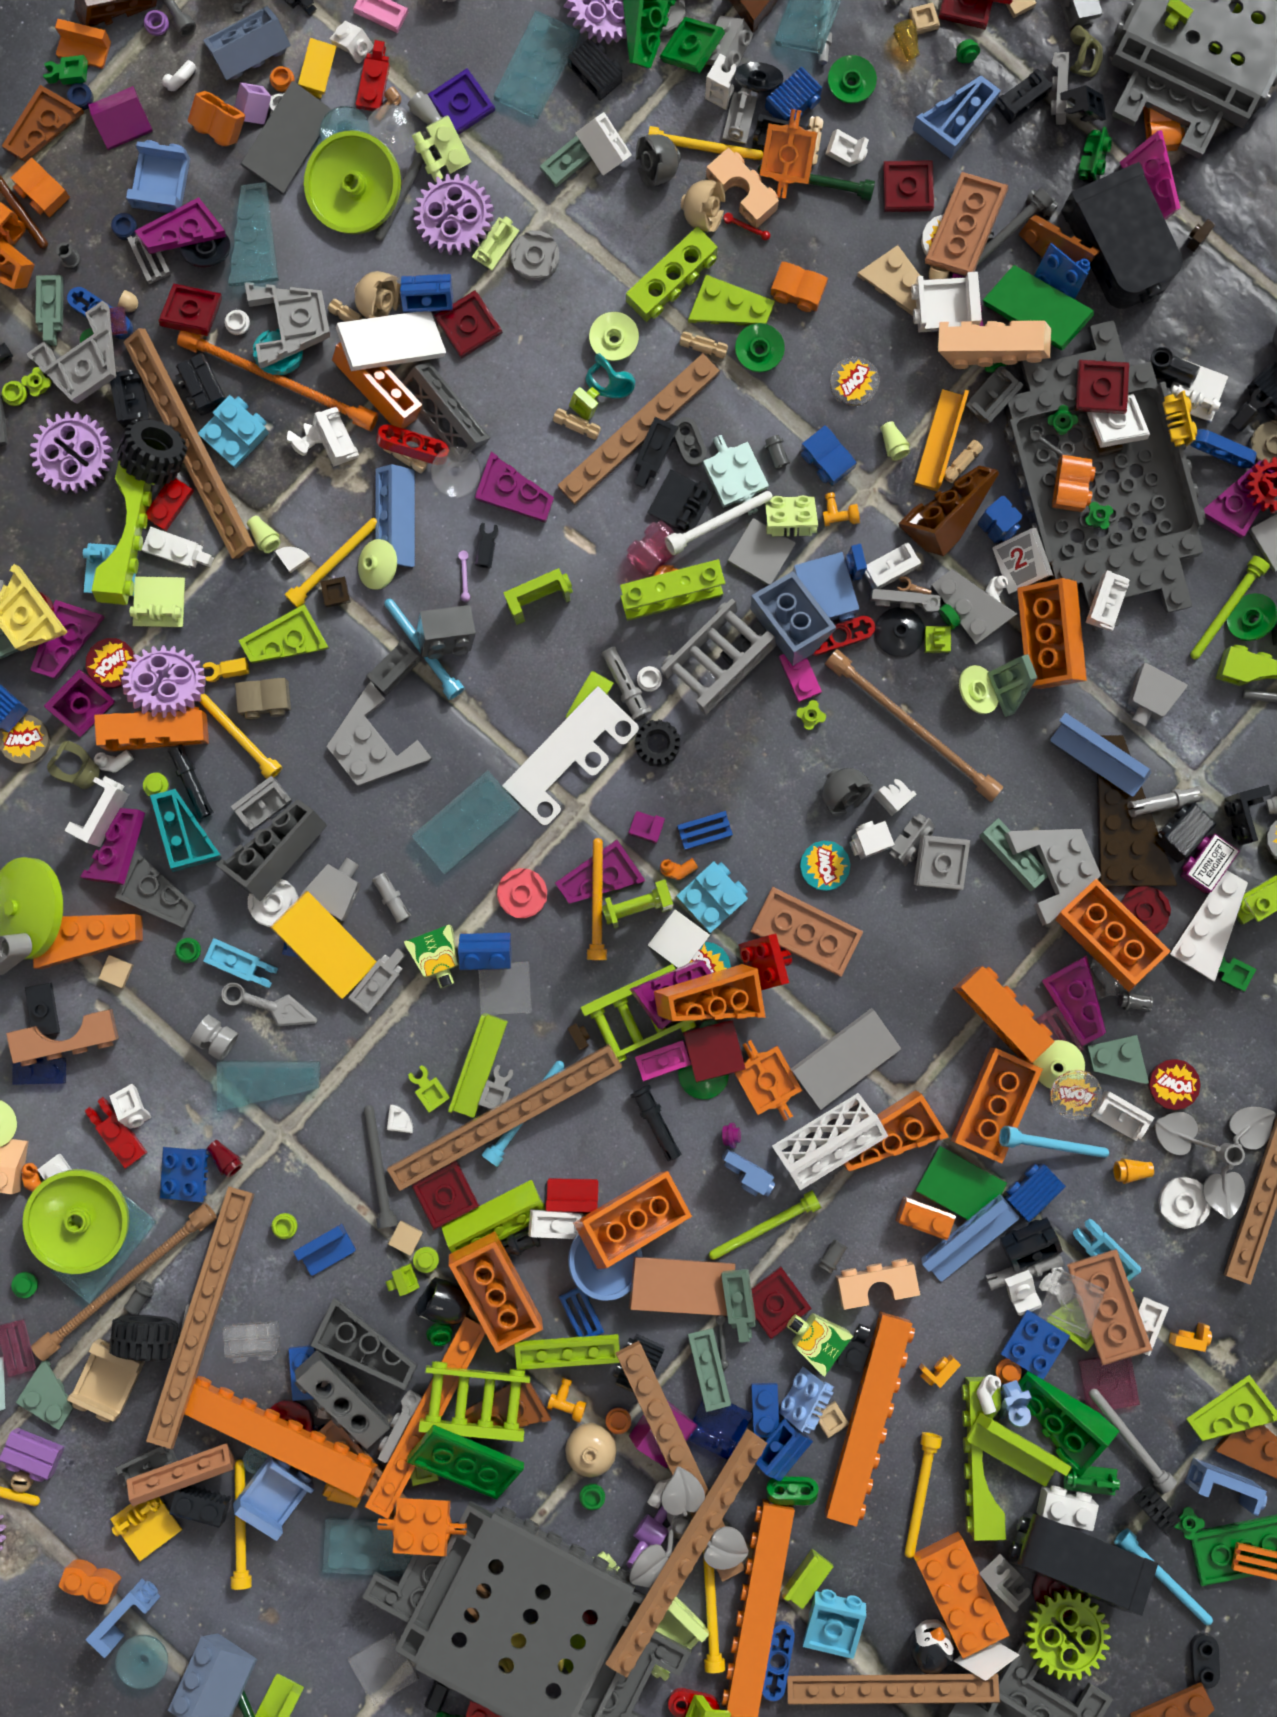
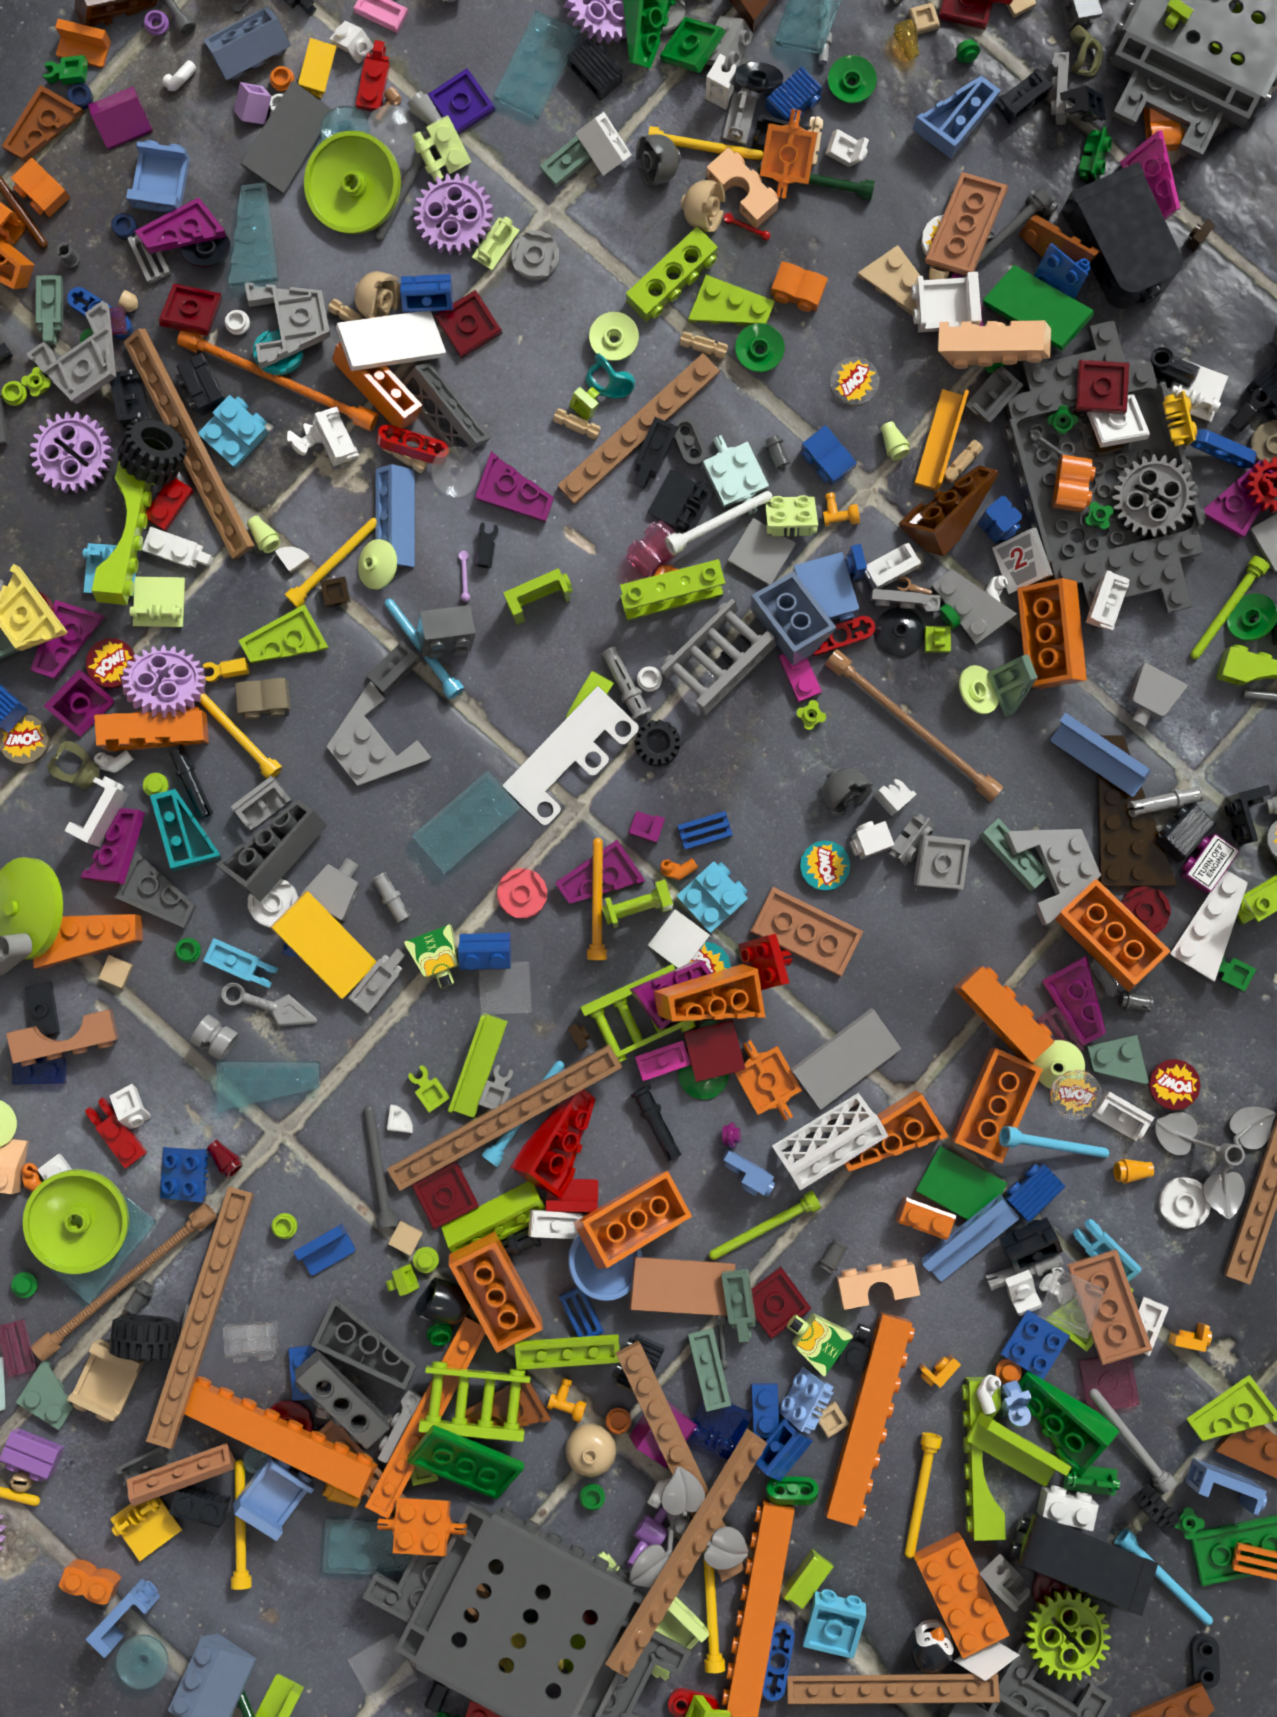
orange brick [188,91,245,146] -> none
dark red tile [883,160,934,212] -> none
none -> red wedge [510,1089,596,1199]
none -> light grey gear [1113,454,1197,538]

